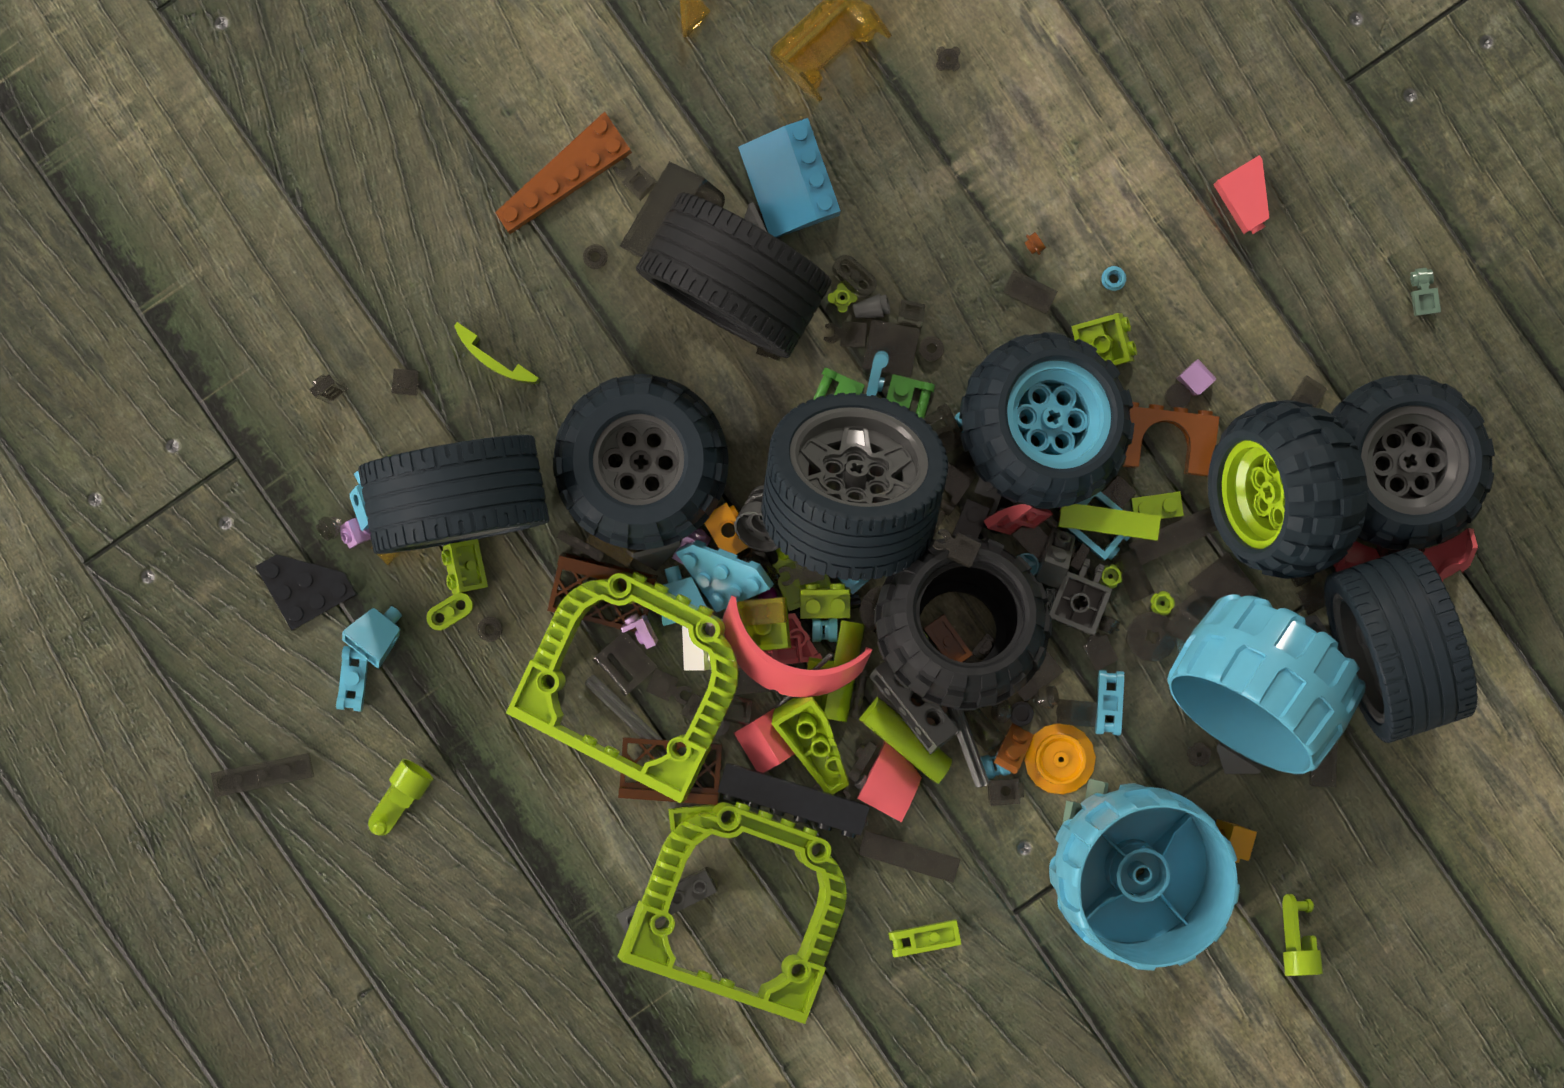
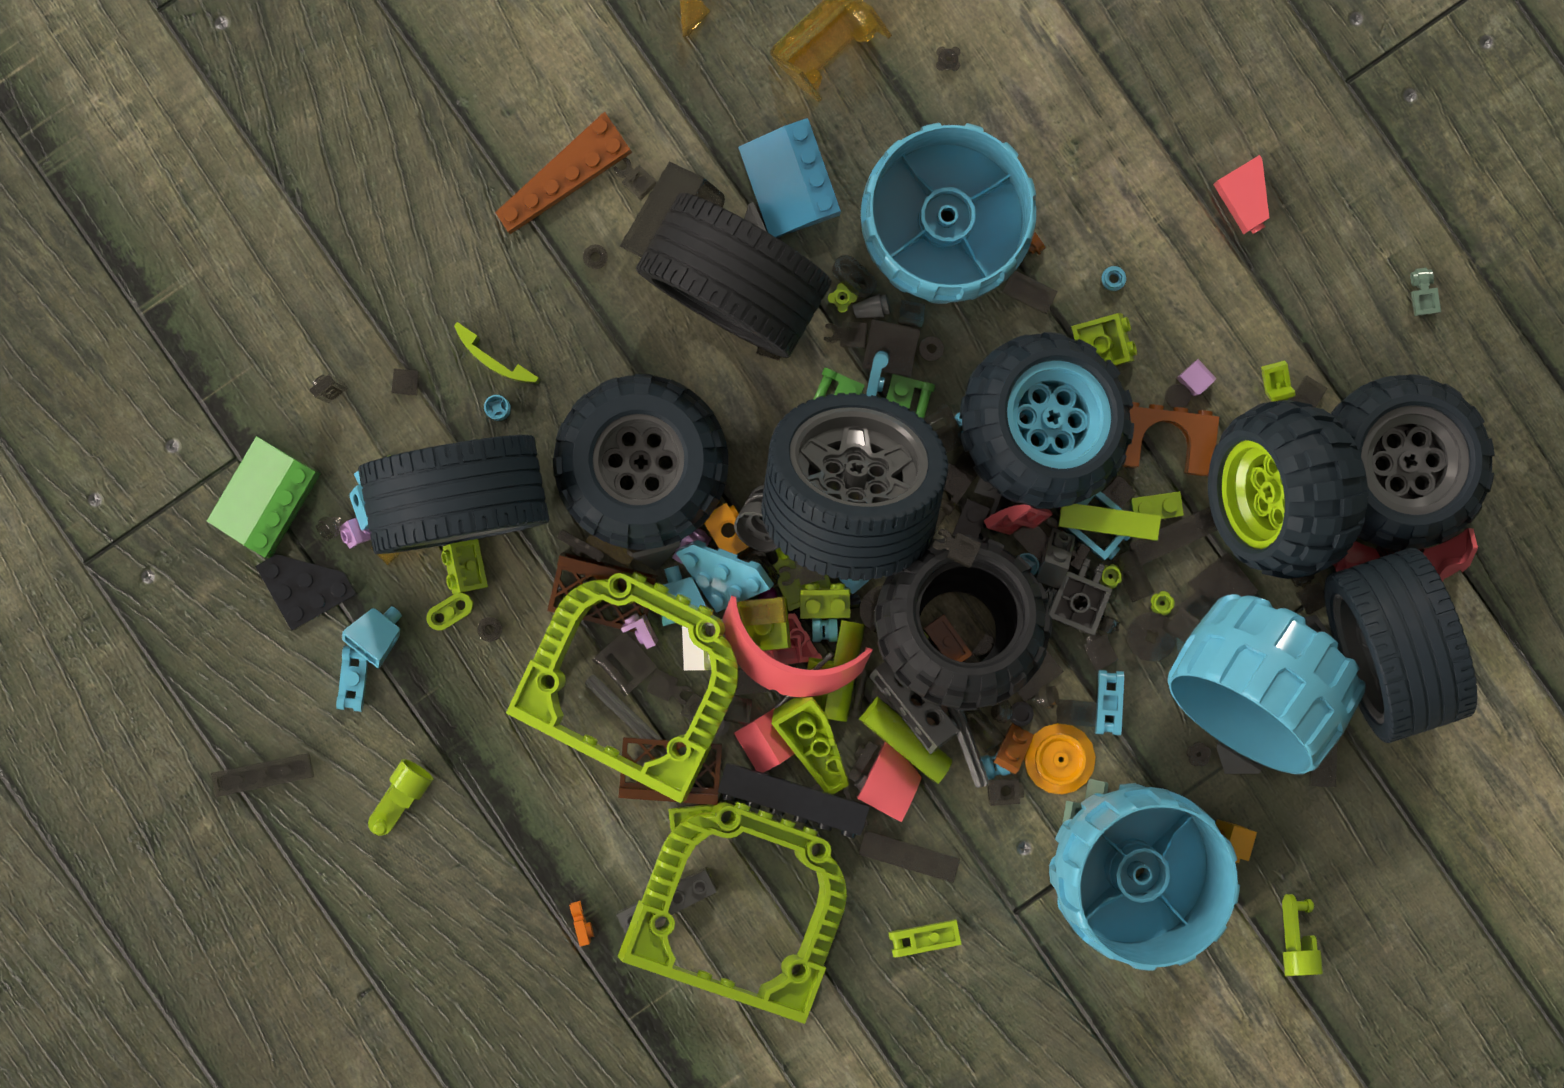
none -> slope [207,436,321,558]
none -> medium azure wheel [484,395,511,421]
none -> orange plate [569,901,594,947]
none -> medium azure wheel [861,123,1036,304]
none -> lime bracket [1261,360,1296,402]

